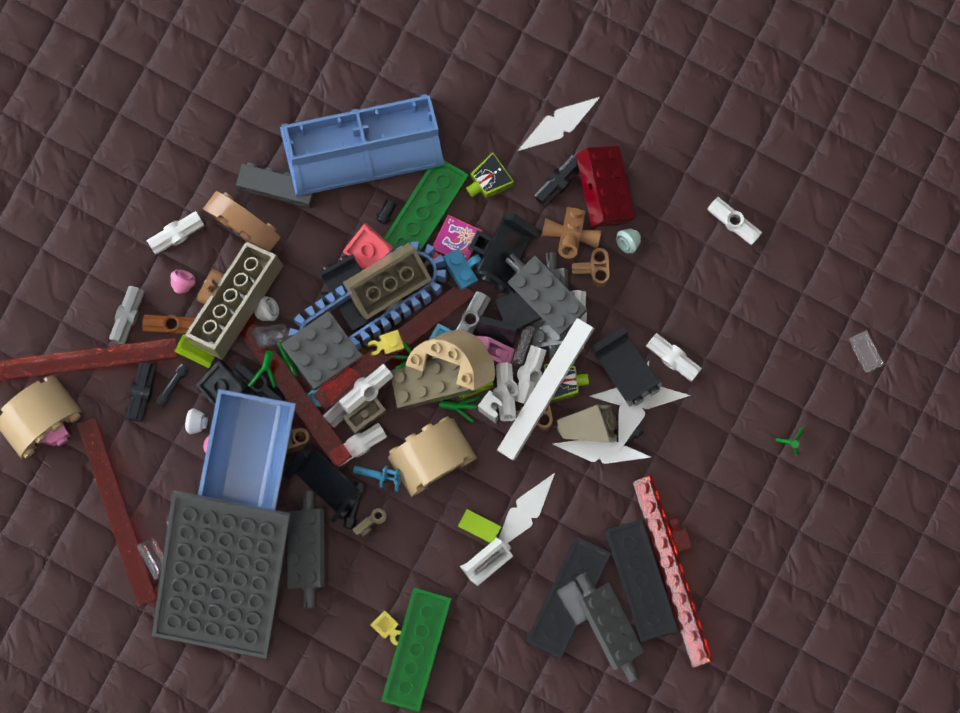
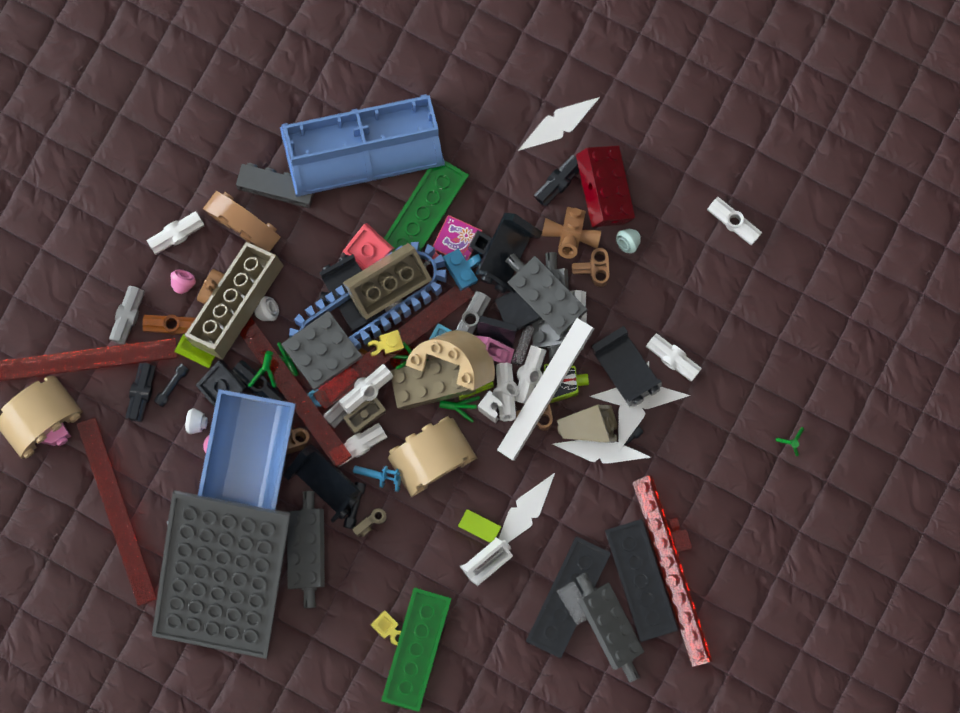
clear tile [137,538,163,580] -> none
clear plate [251,324,290,348] -> none
black pin [376,199,397,225] -> none
torso [466,153,514,198] -> none
clear tile [849,330,884,373] -> none

